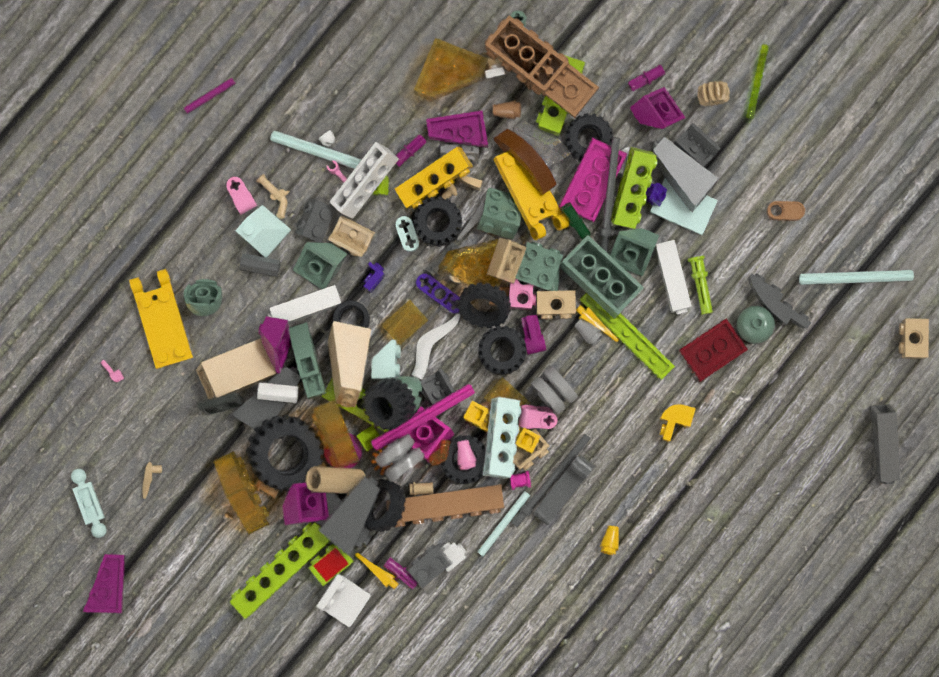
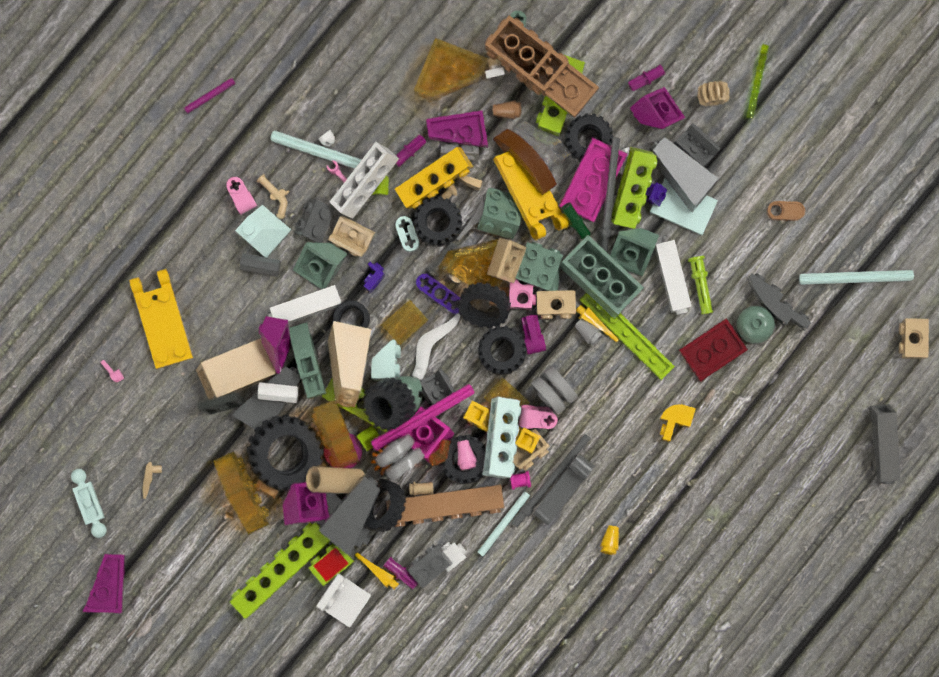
sand green cylinder [184,279,222,317] -> none

